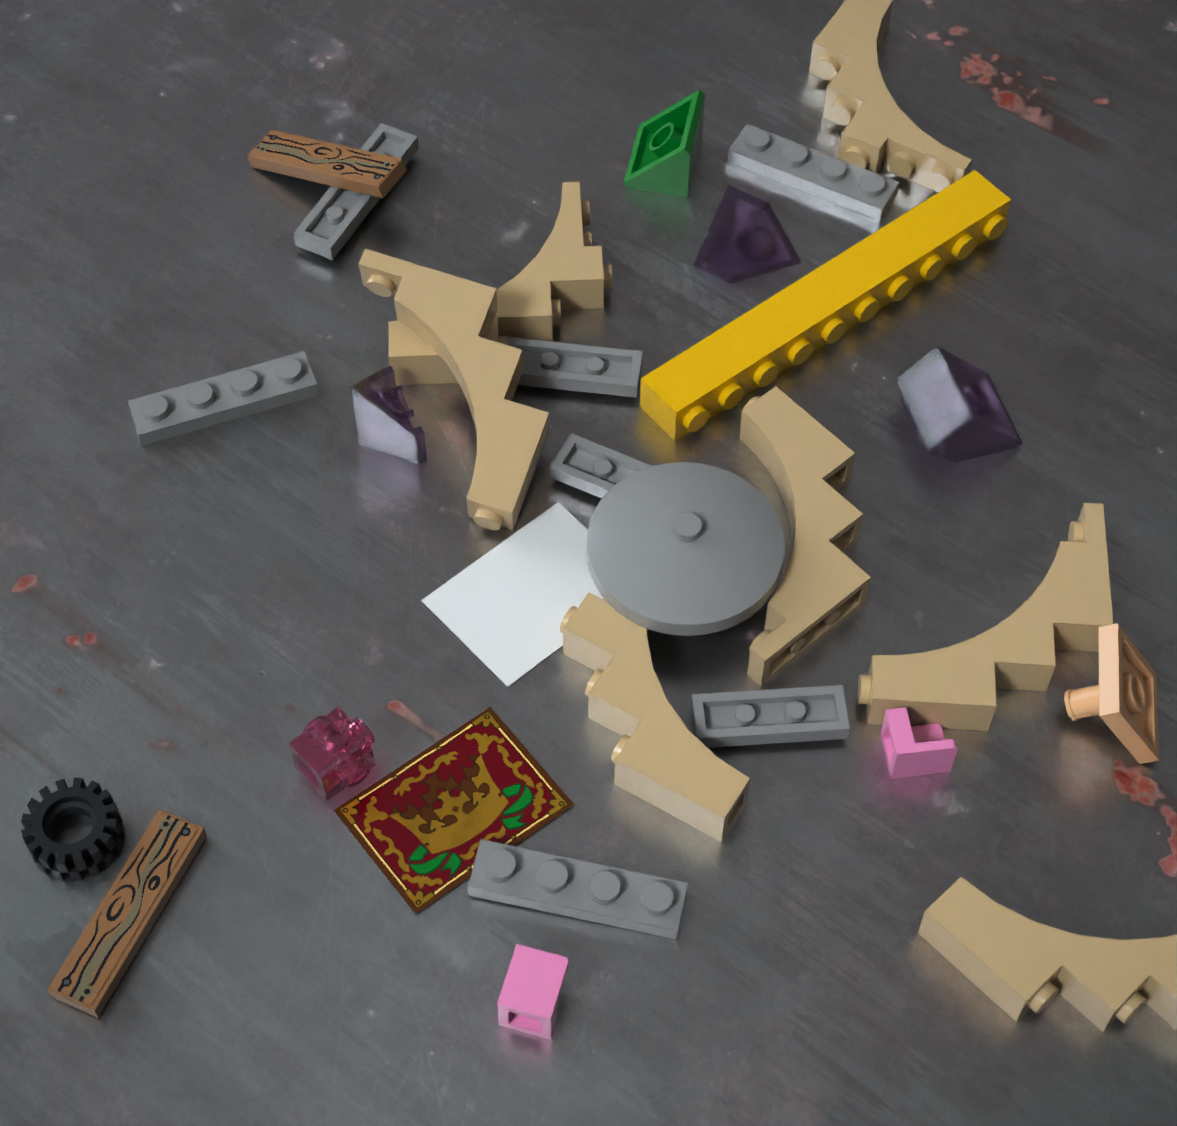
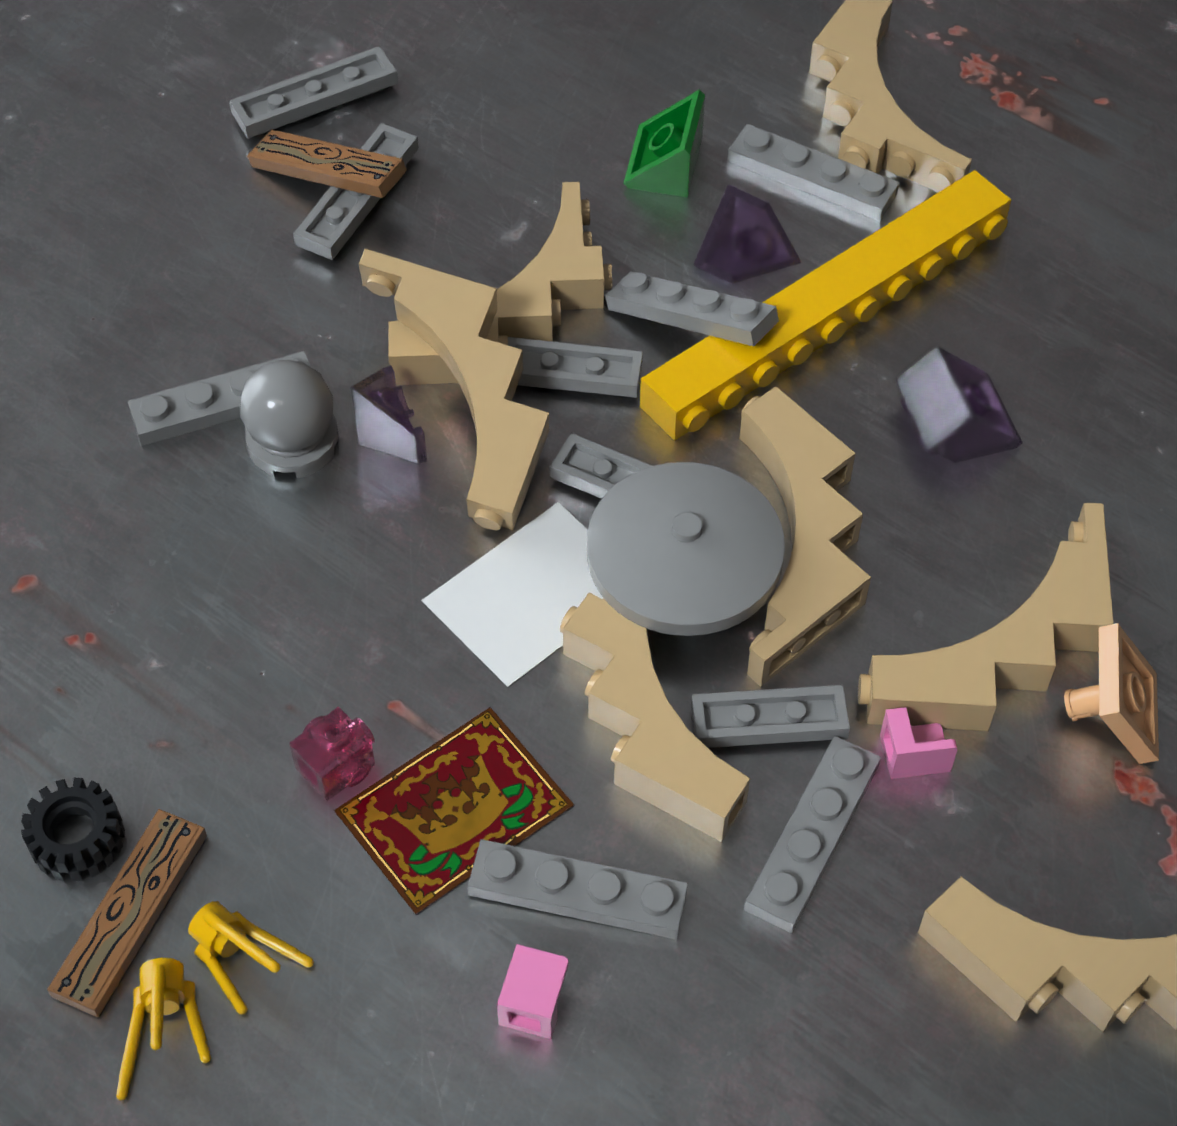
none -> yellow plant [116,958,211,1101]
none -> yellow plant [188,901,314,1015]
none -> light grey plate [229,46,398,139]
none -> light grey tile [240,360,338,478]
none -> light grey plate [605,271,779,347]
none -> light grey plate [744,735,881,933]

